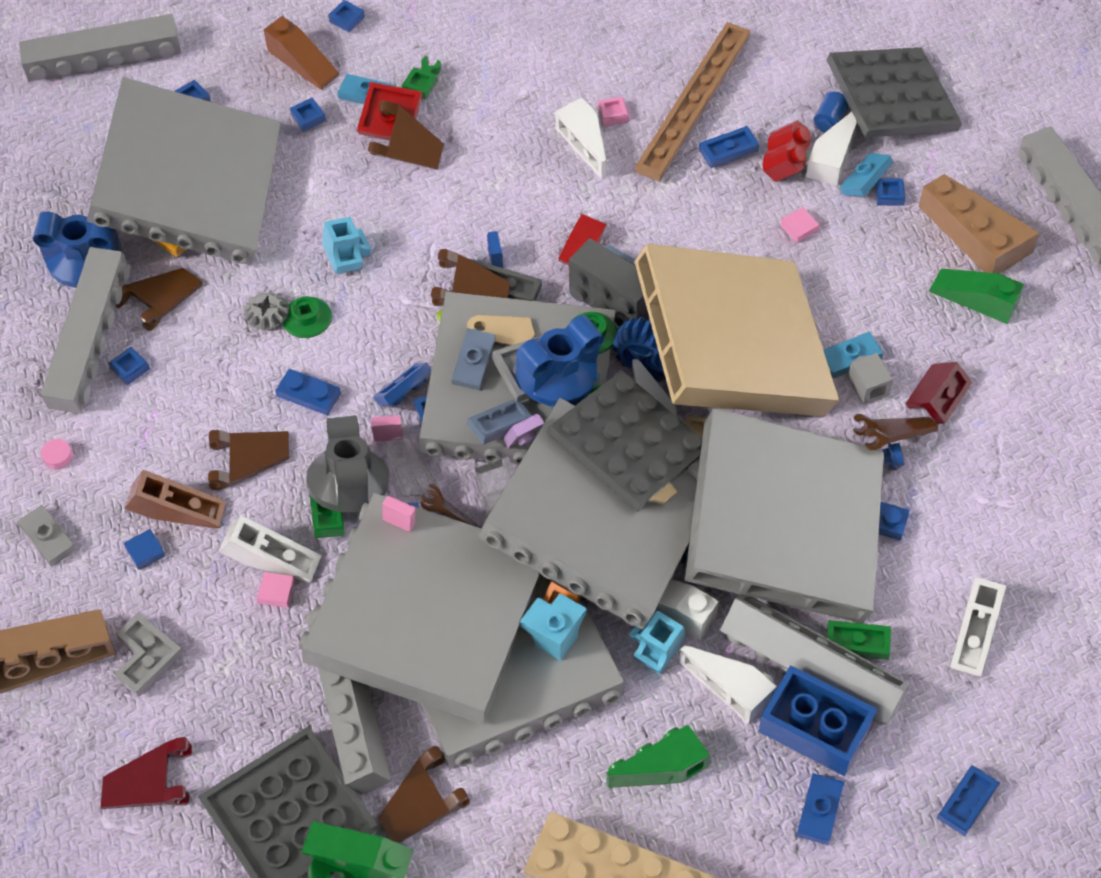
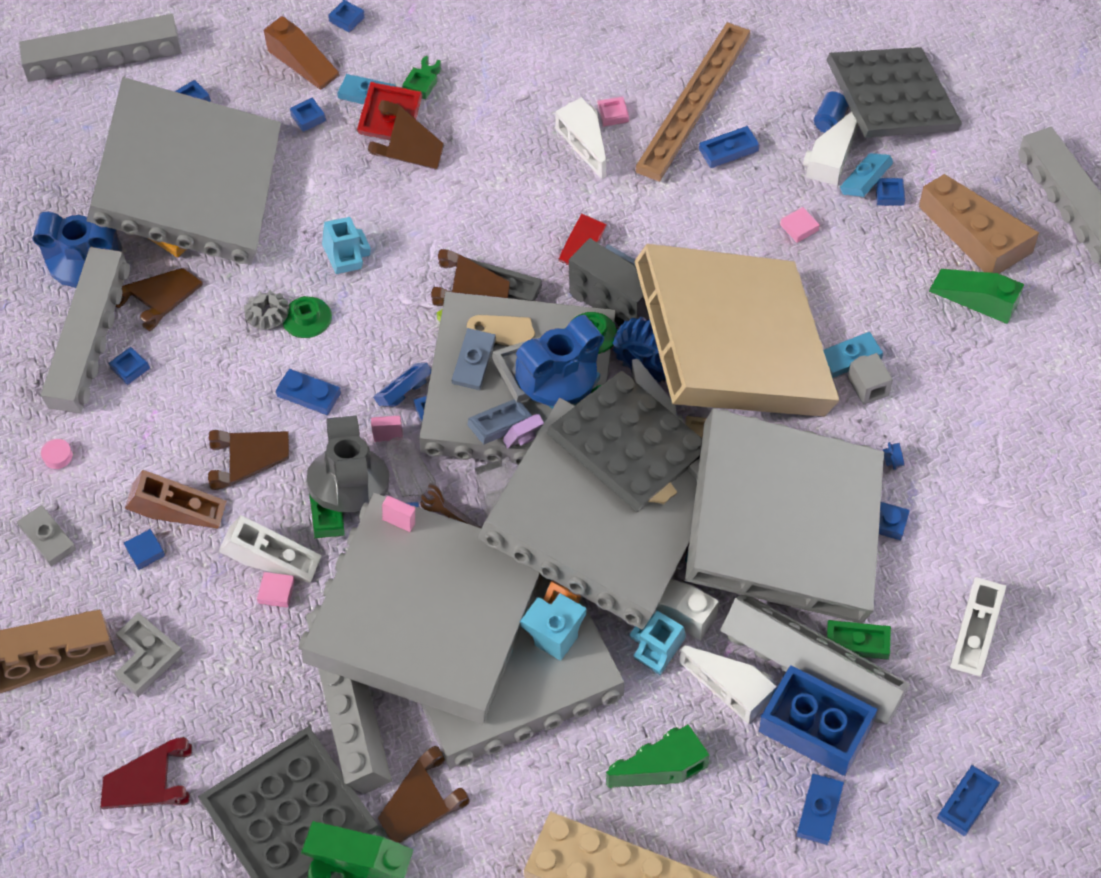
blue tile [487,231,503,268] -> none
red brick [762,120,811,182] -> none
reddish brown flag [853,414,938,451] -> none
dark red panel [905,362,973,424] -> none

